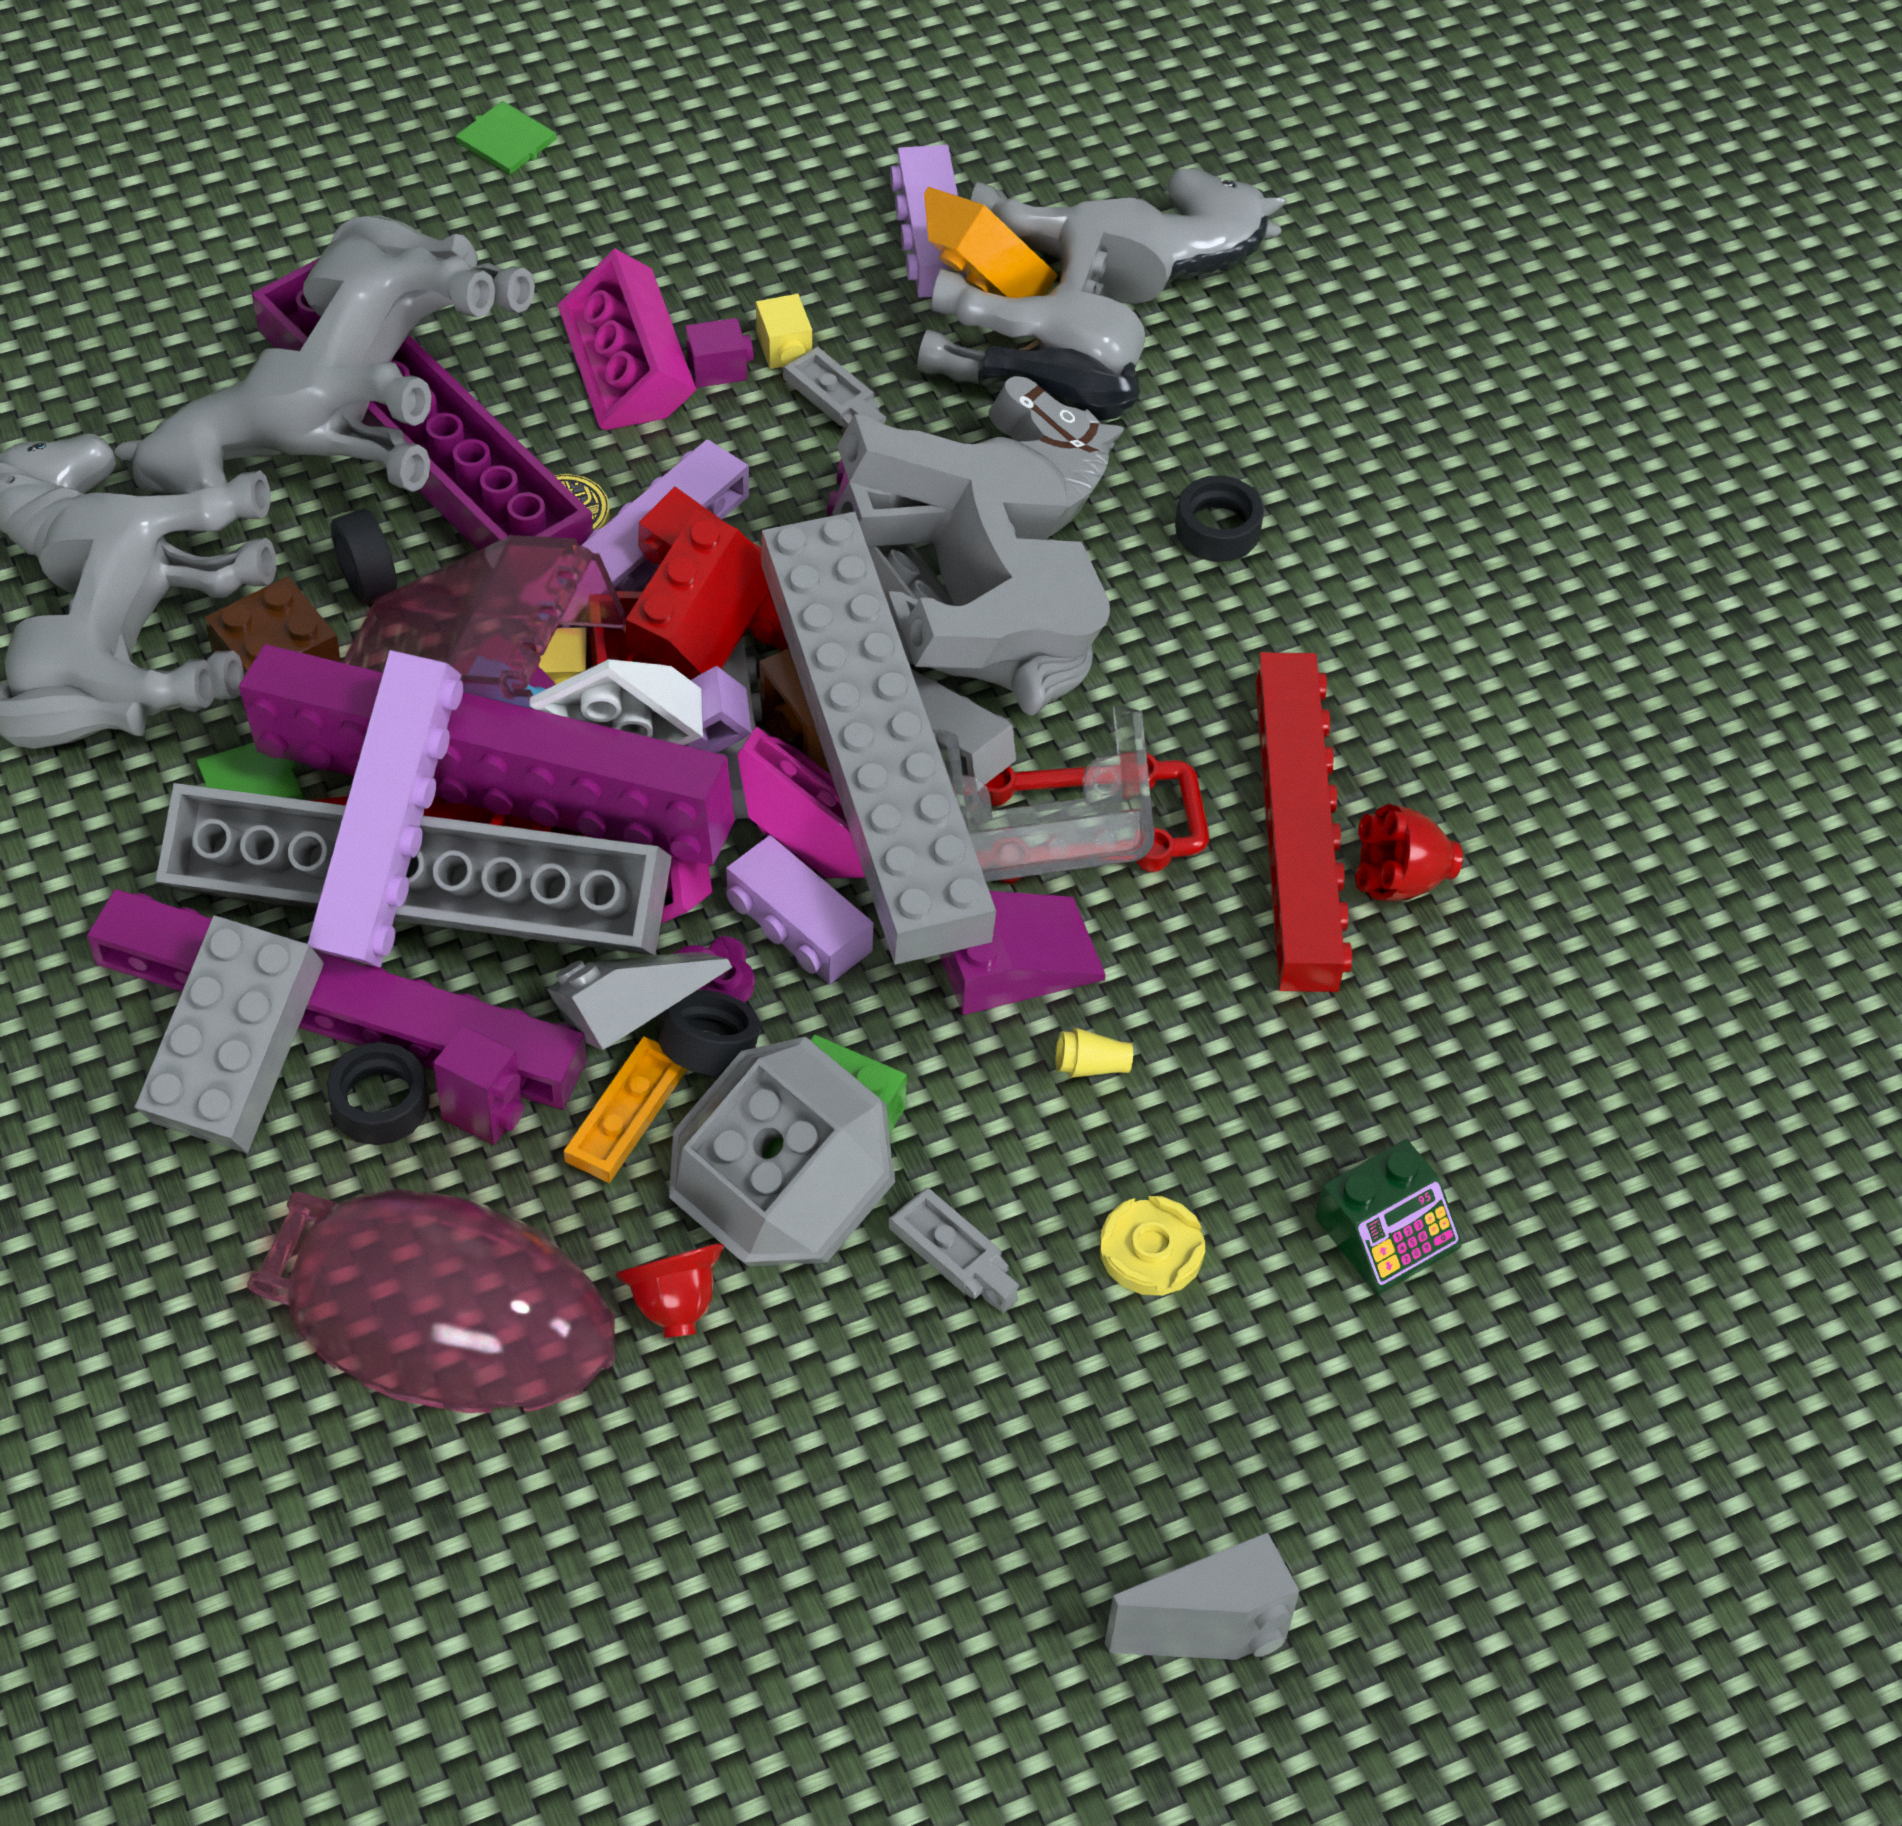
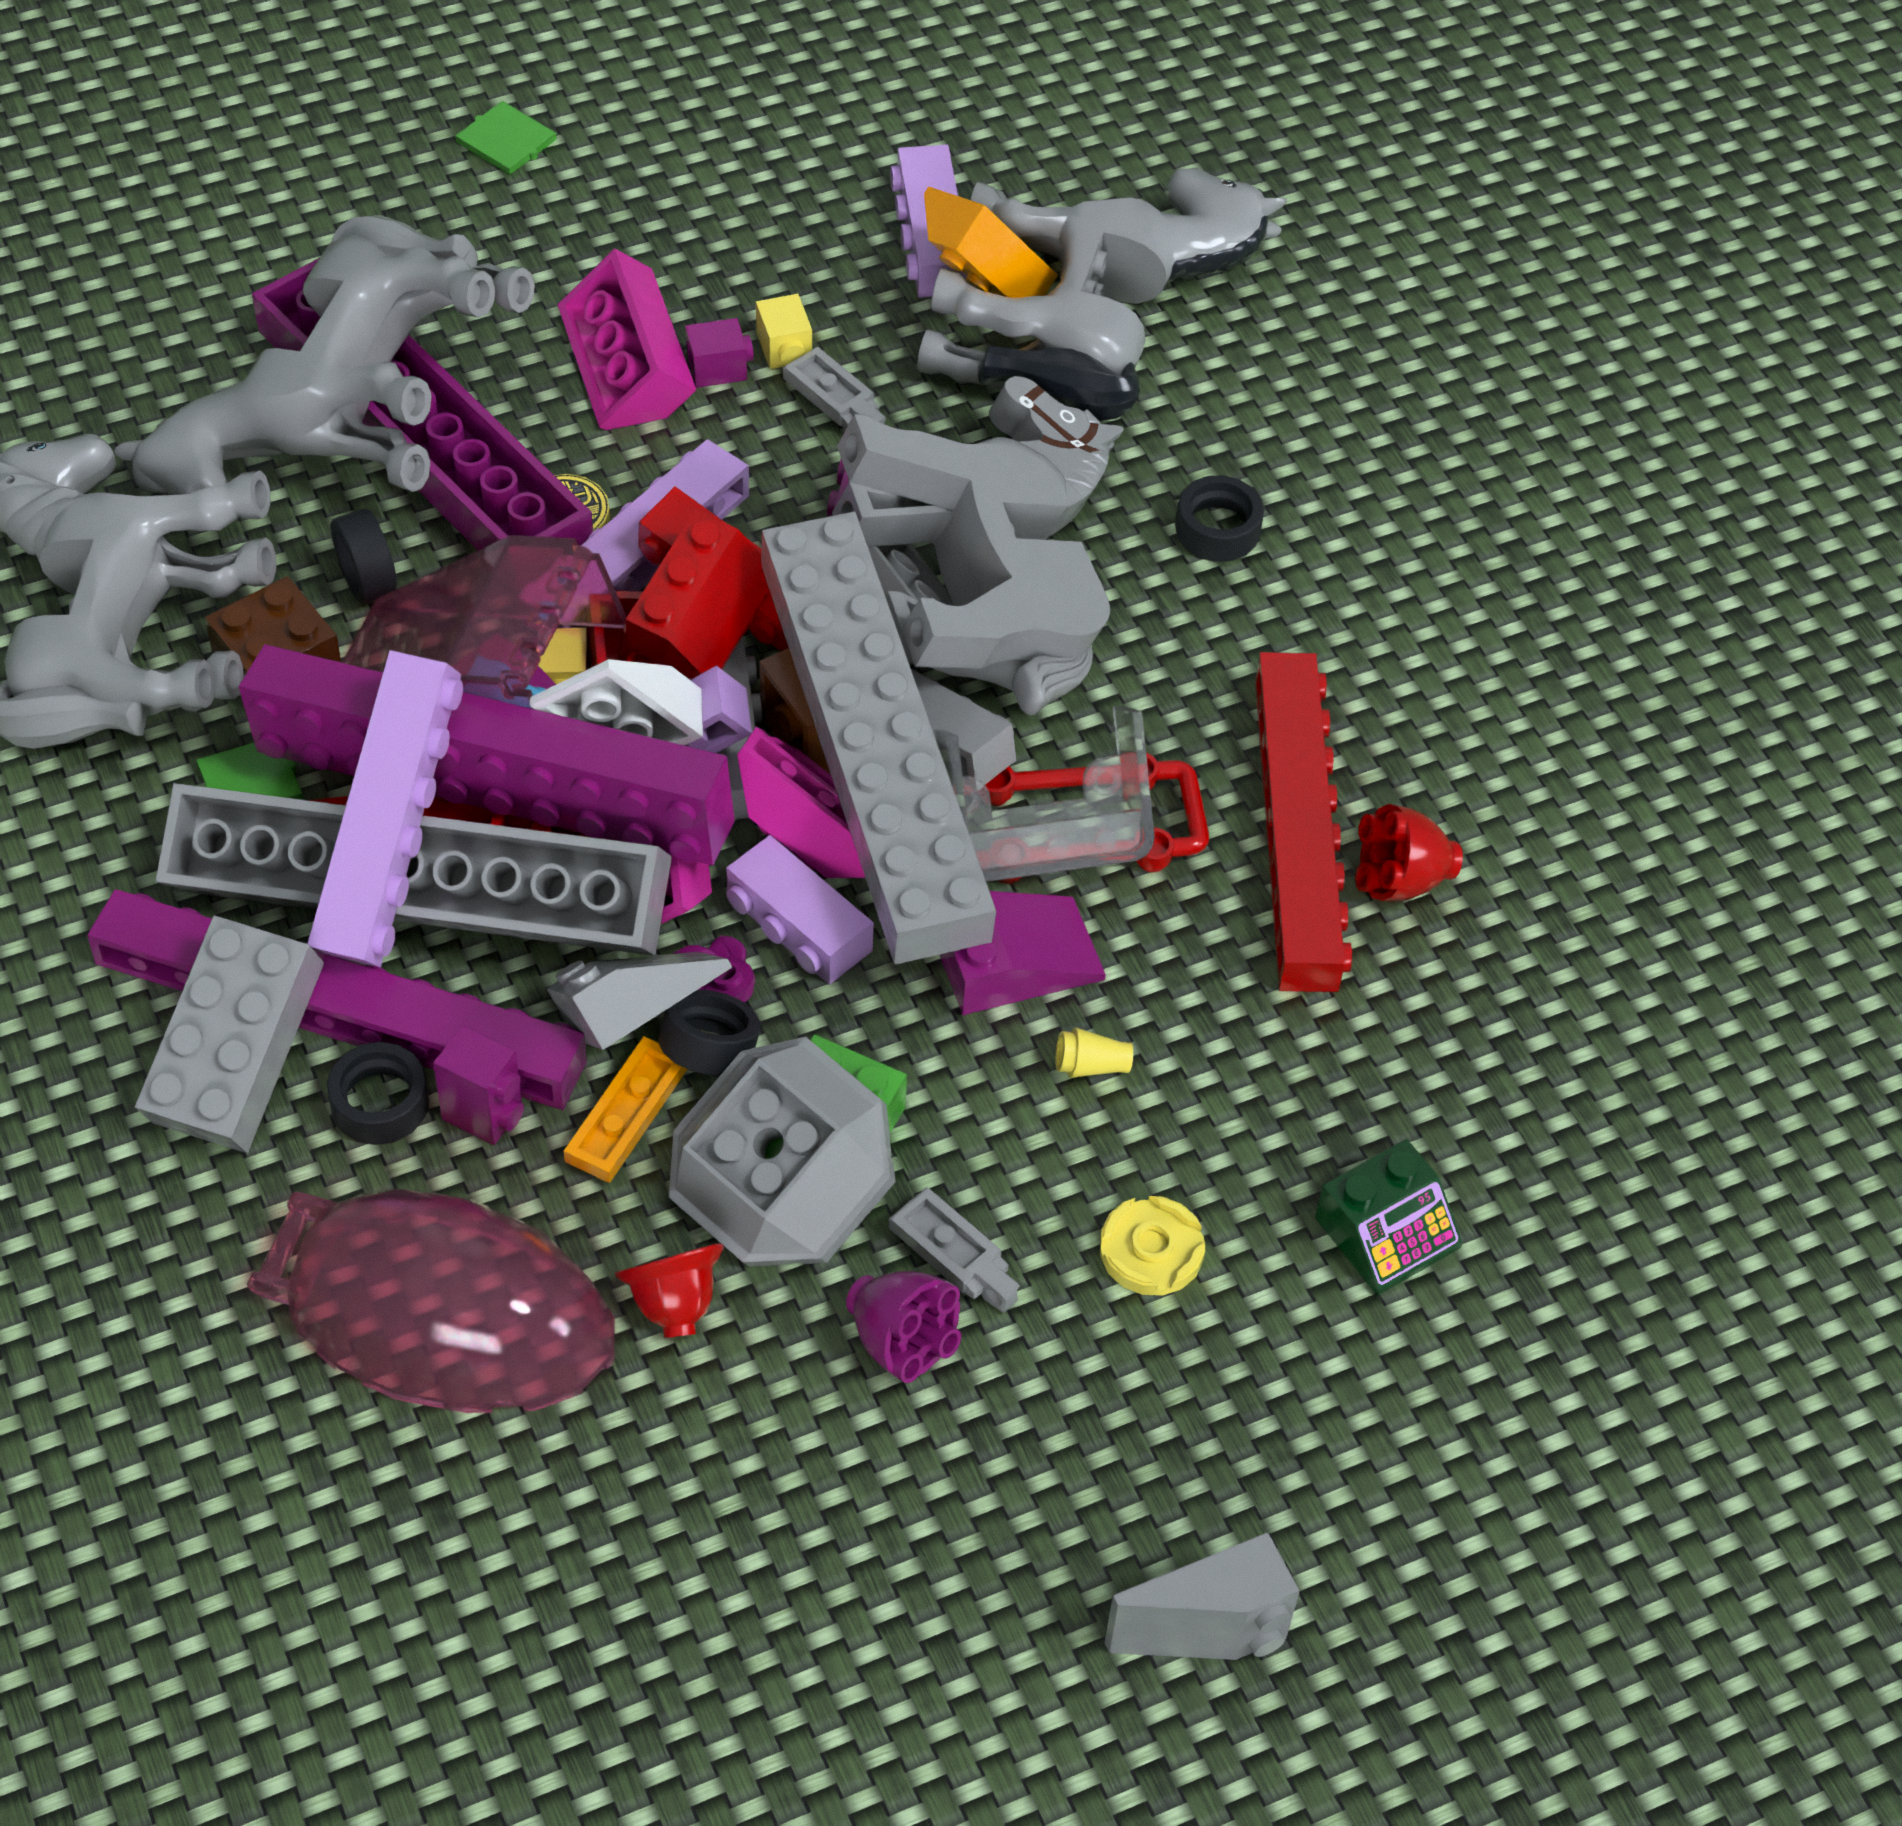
none -> magenta piece [846,1271,961,1383]

